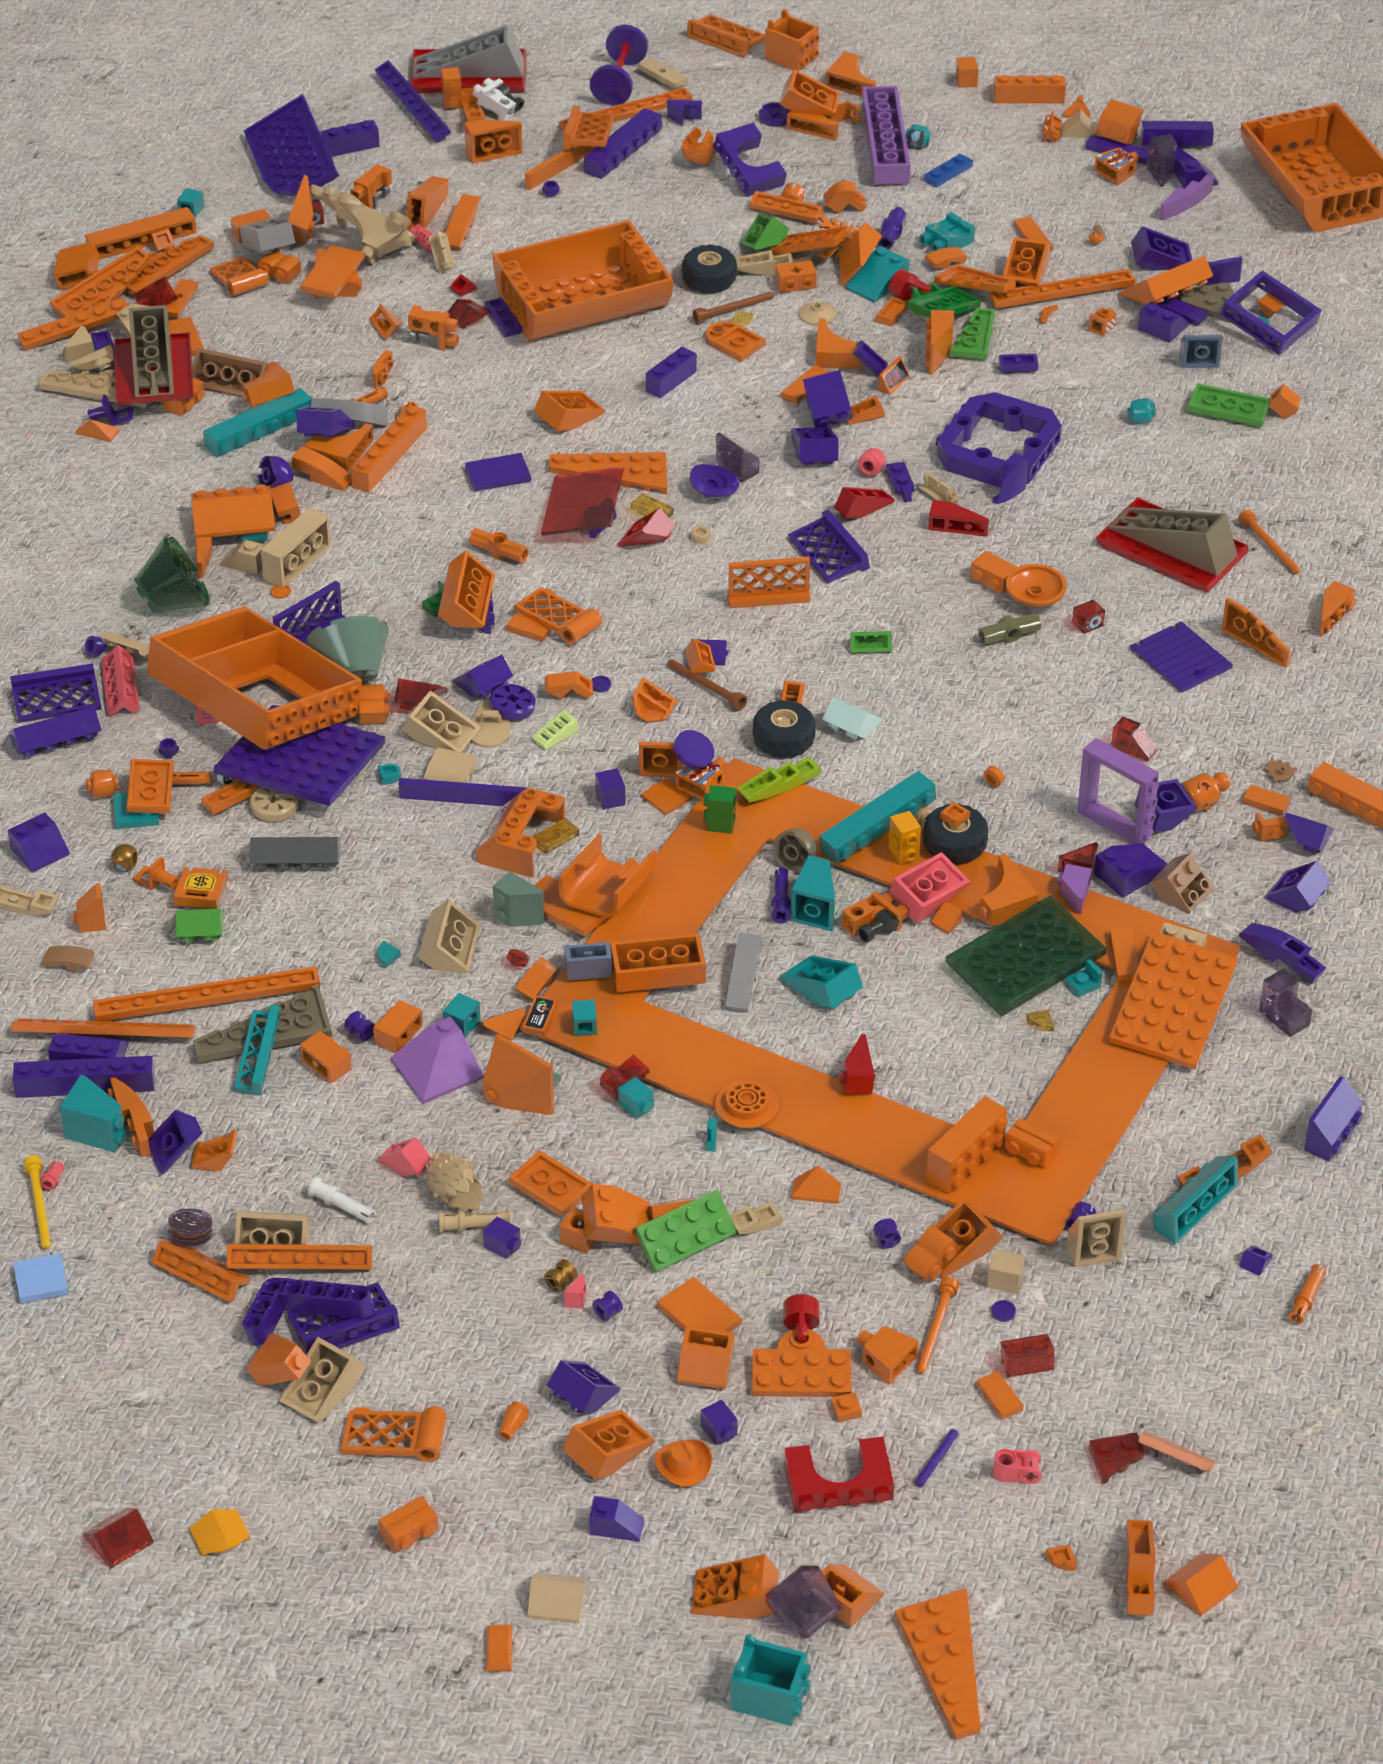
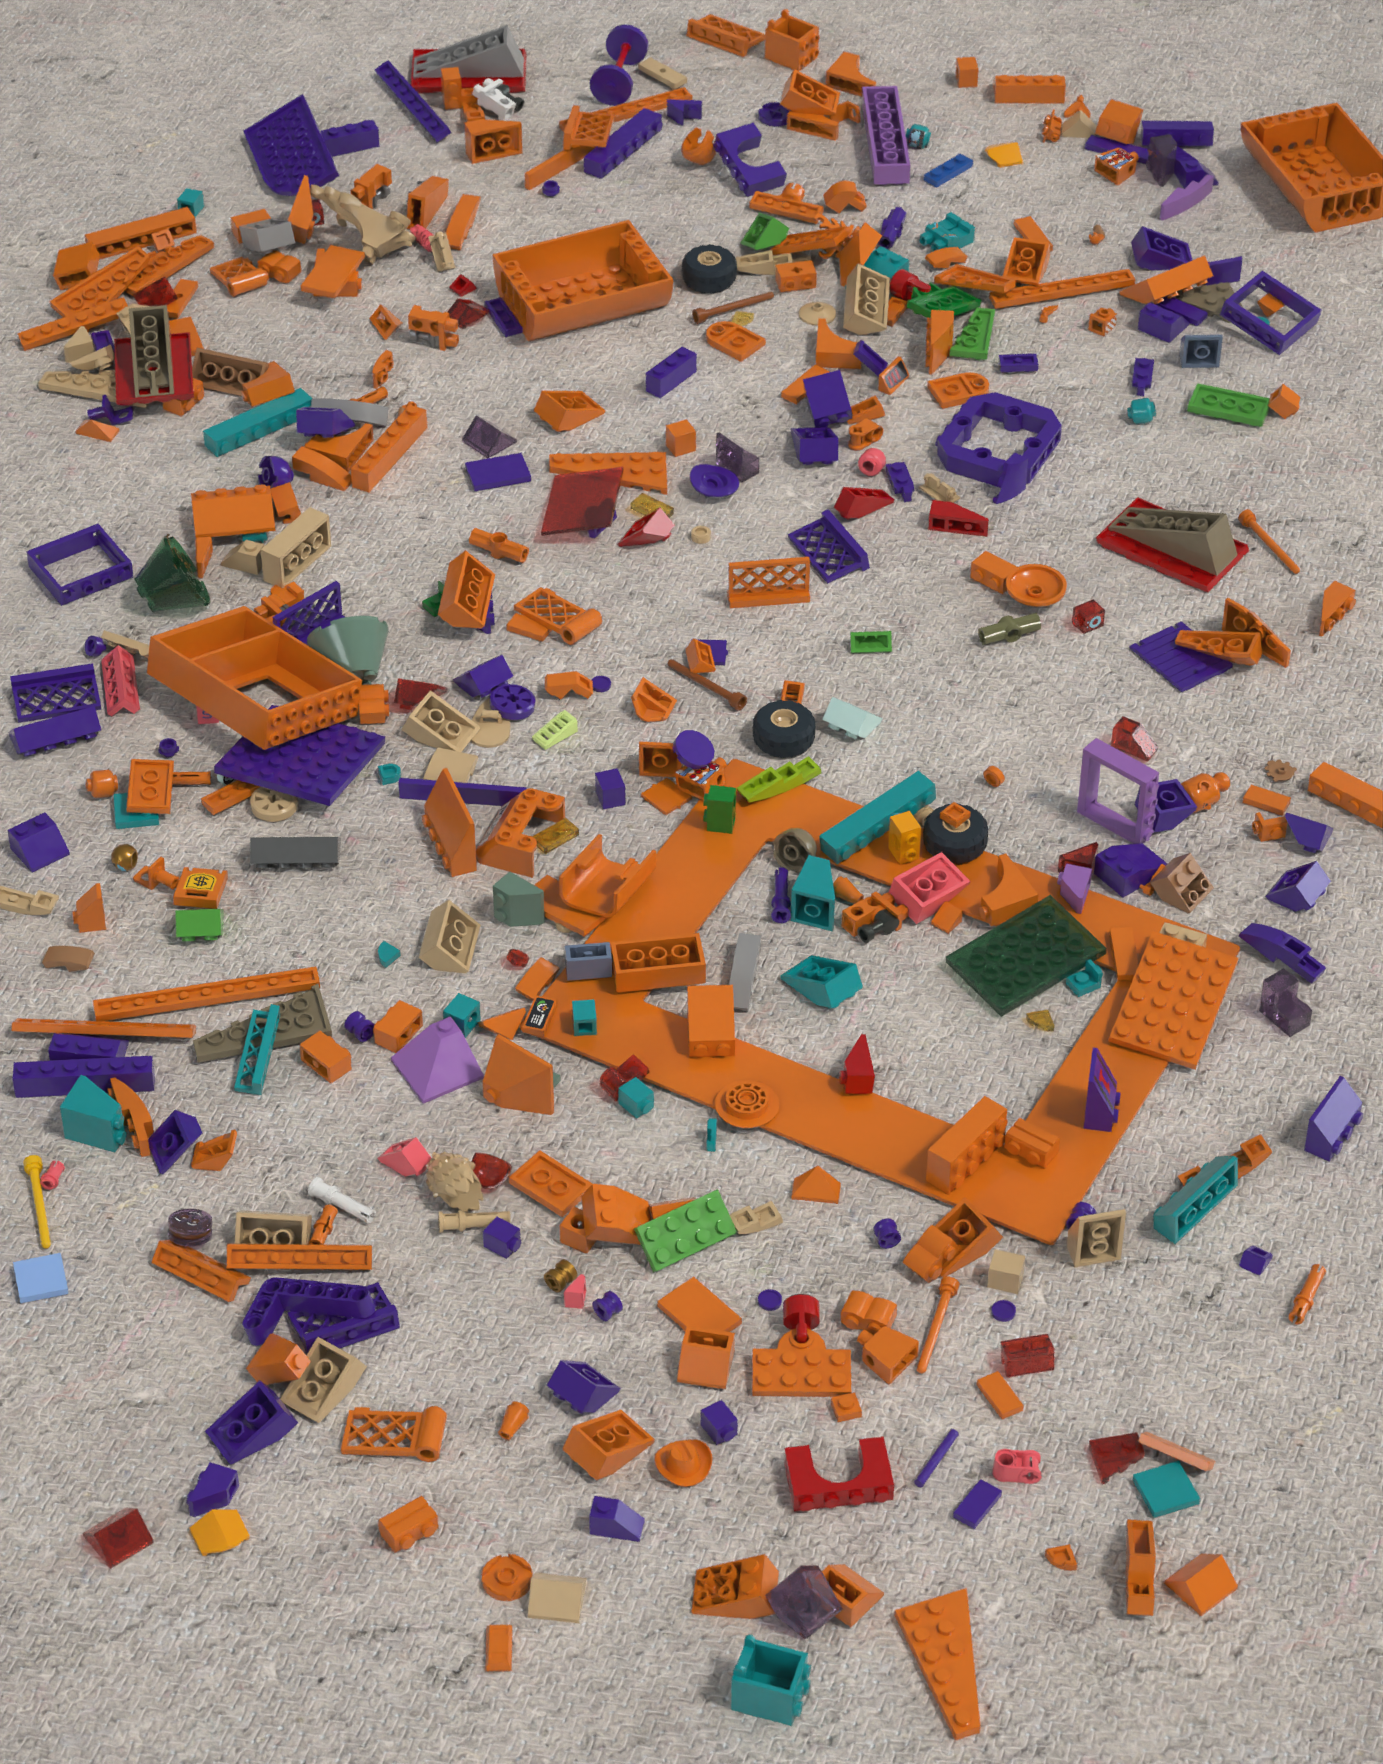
none -> dark purple window [26,524,133,606]
none -> dark purple slope [186,1462,239,1517]
none -> dark purple slope [205,1380,298,1465]
none -> orange hips [254,581,315,627]
none -> orange pin [309,1205,338,1244]
none -> orange slope [422,768,477,877]
none -> clear purple slope [462,415,517,458]
none -> clear red helmet [471,1152,512,1189]
none -> orange tile [482,1554,533,1601]
none -> orange piece [666,419,696,457]
none -> orange slope [687,985,735,1057]
none -> dark purple piece [758,1289,782,1311]
none -> orange cone [833,876,864,904]
none -> orange brick [841,1290,897,1335]
none -> tan slope [843,264,890,335]
none -> orange piece [848,418,884,451]
none -> orange tile [927,372,989,409]
none -> dark purple tile [953,1479,1002,1530]
none -> light orange slope [985,142,1023,168]
none -> dark purple slope [1084,1048,1121,1132]
none -> dark purple hinge [1132,358,1154,396]
none -> teal tile [1132,1461,1200,1518]
none -> orange piece [1139,864,1165,896]
none -> orange wedge [1175,630,1262,666]

